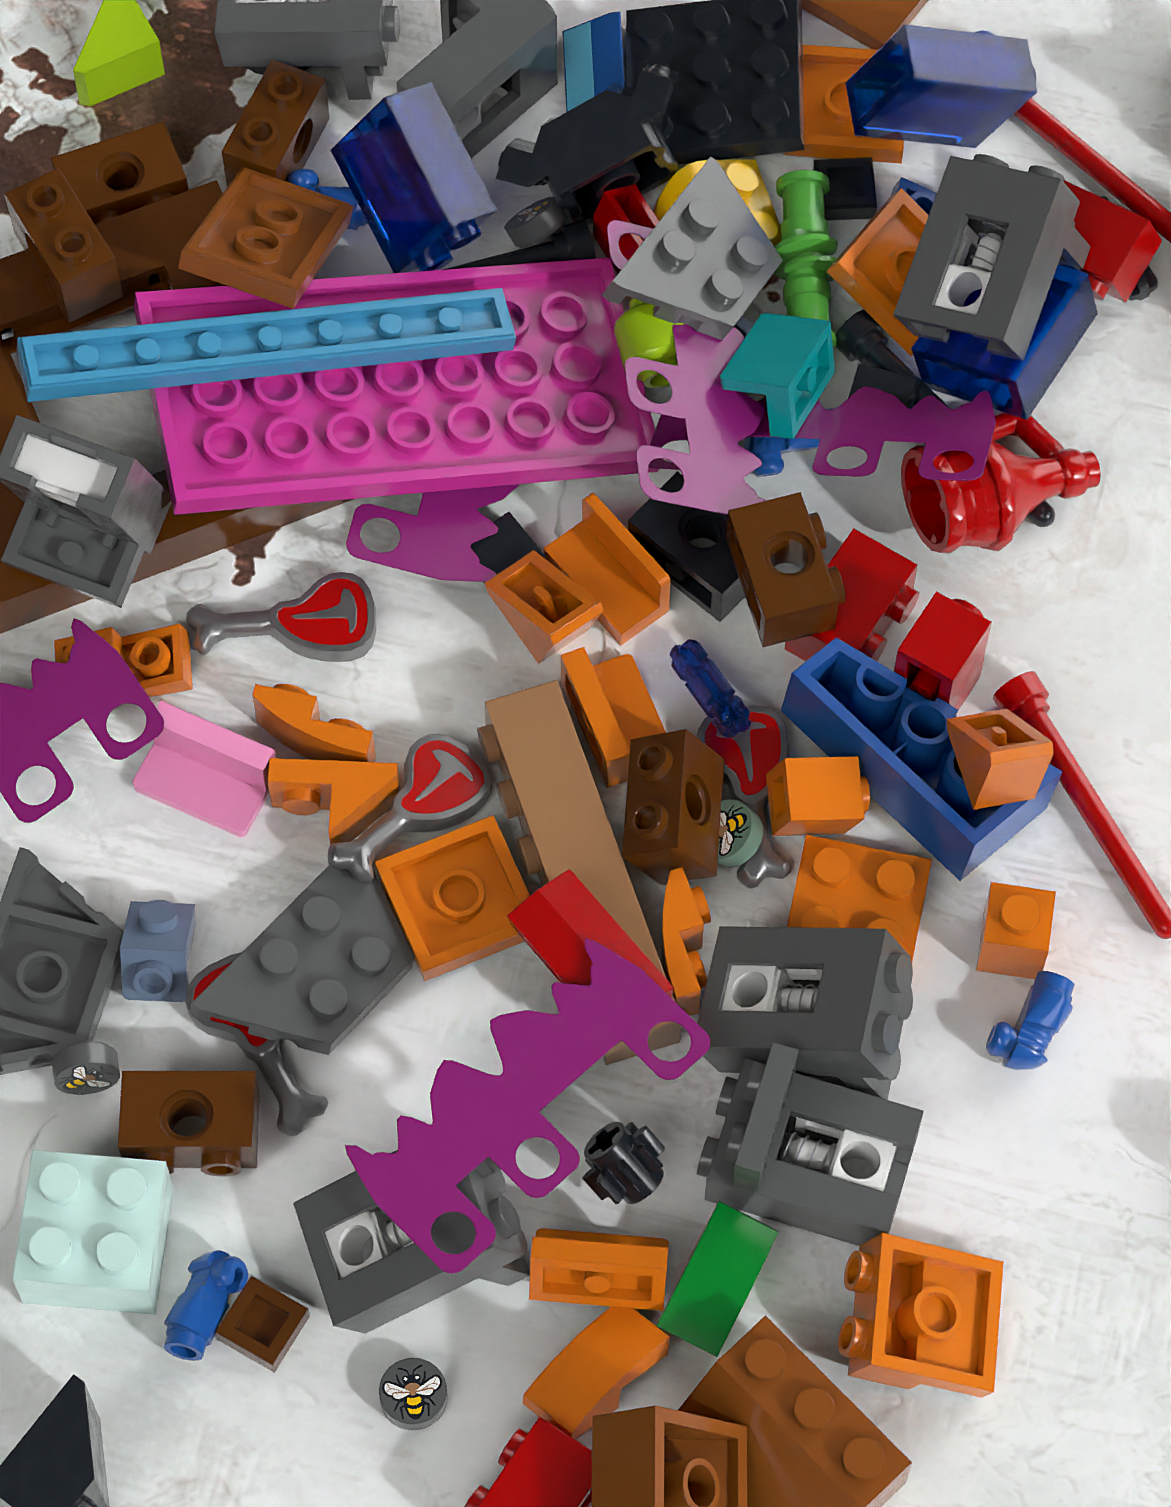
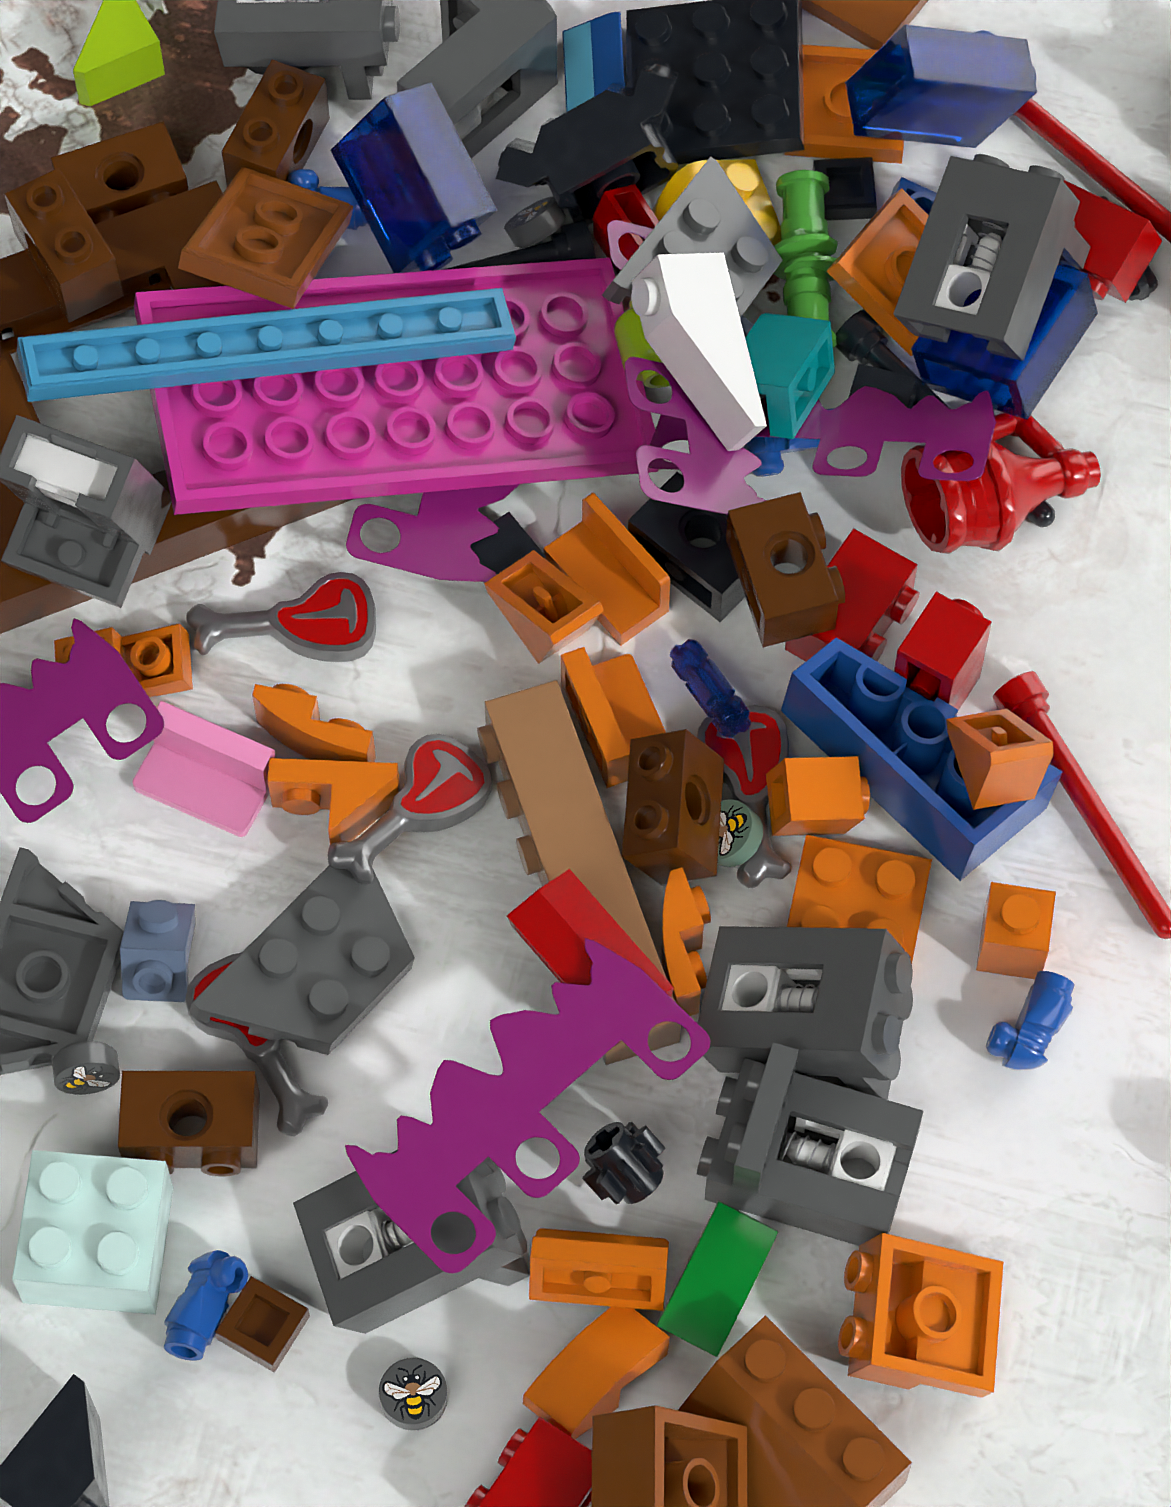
orange plate [374,815,530,982] -> none
none -> white slope [631,253,767,451]

